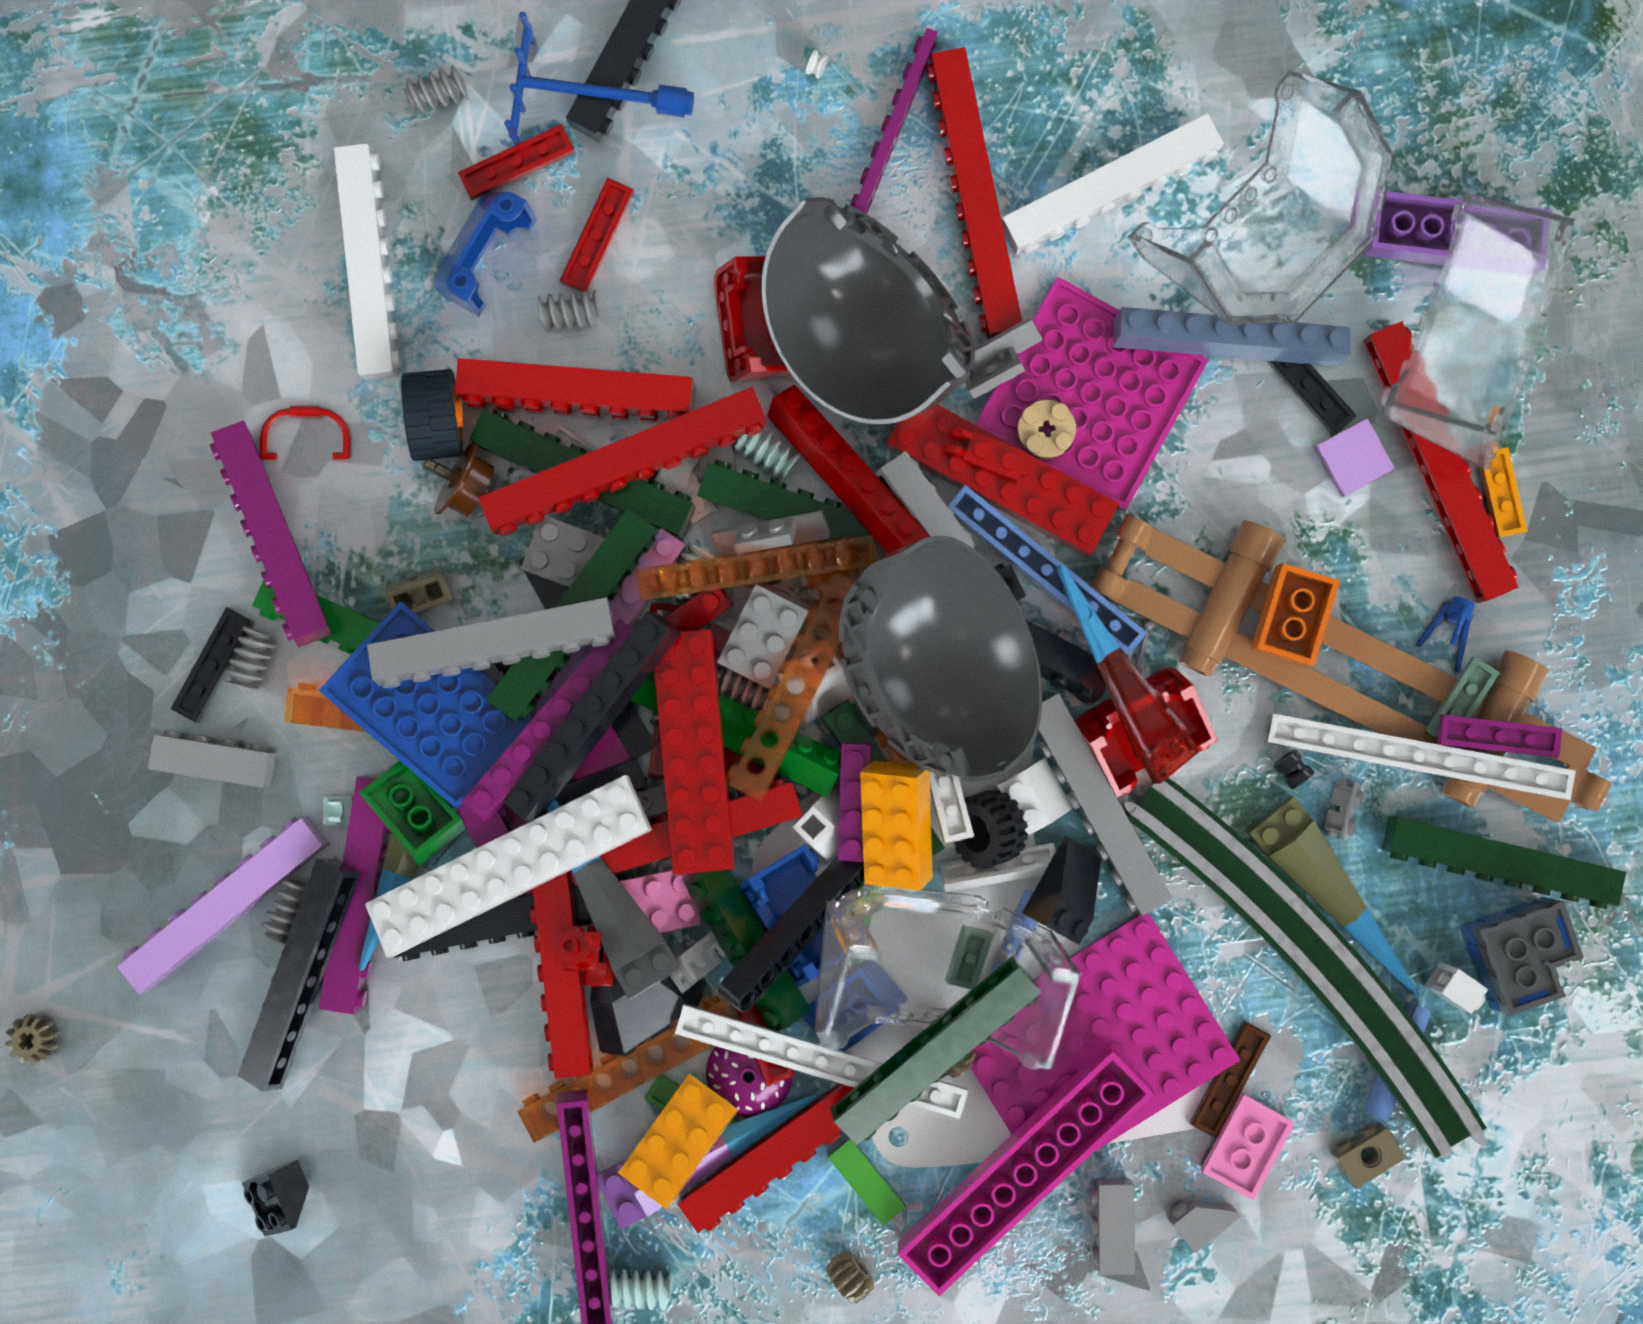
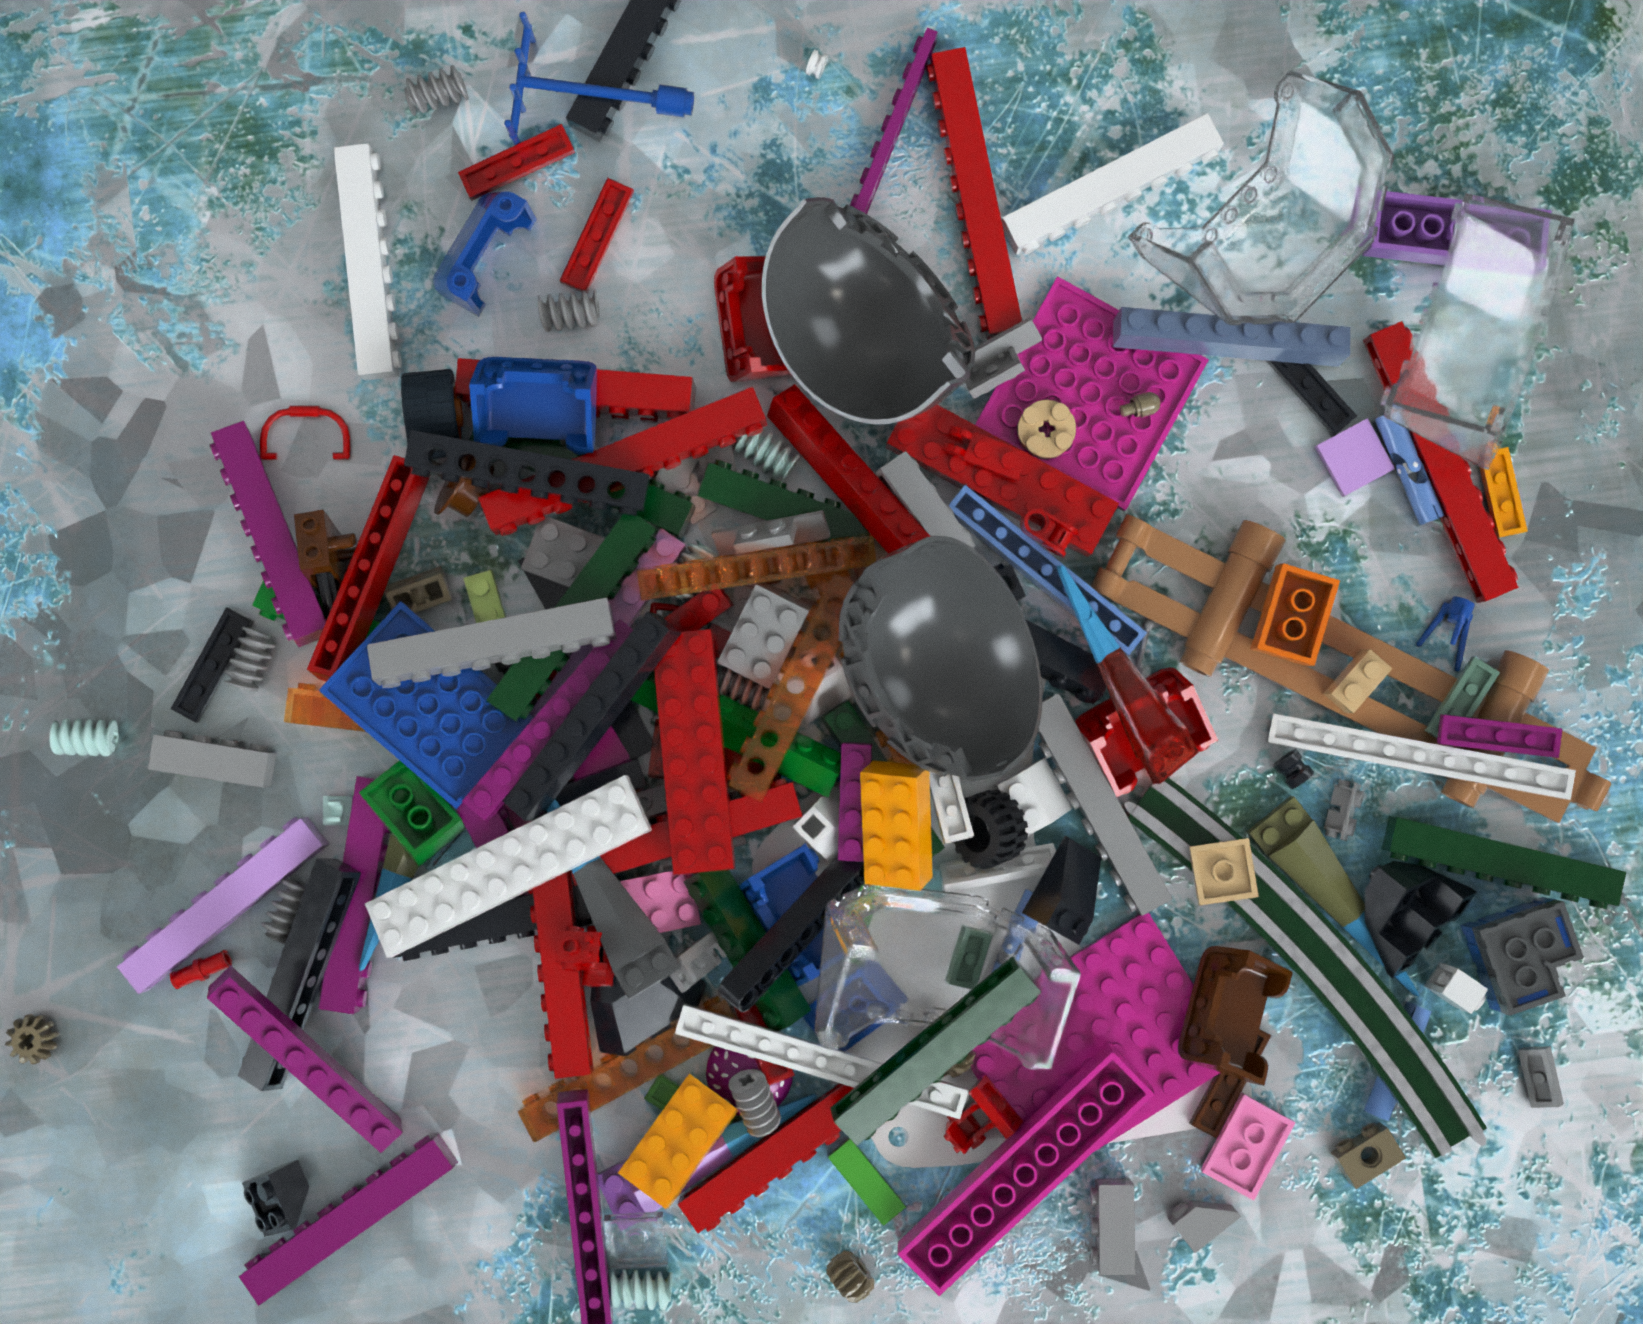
none -> light aqua piece [50,719,119,756]
none -> red pin [170,950,232,990]
none -> magenta brick [207,966,403,1153]
none -> magenta brick [238,1133,458,1306]
none -> reddish brown piece [294,509,357,620]
none -> red brick [307,455,431,682]
none -> black brick [404,430,650,516]
none -> yellowish green plate [463,570,506,623]
none -> blue windscreen [469,357,597,455]
none -> clear tile [603,1211,668,1270]
none -> light grey piece [728,1069,781,1138]
none -> red tile [943,1075,1023,1154]
none -> red piece [1020,508,1079,558]
none -> dark tan cylinder [1119,392,1161,418]
none -> reddish brown windscreen [1178,946,1293,1086]
none -> tan plate [1189,838,1259,906]
none -> tan brick [1323,649,1393,713]
none -> black brick [1365,861,1477,978]
none -> medium blue piece [1375,409,1444,525]
none -> light grey plate [1518,1046,1564,1108]

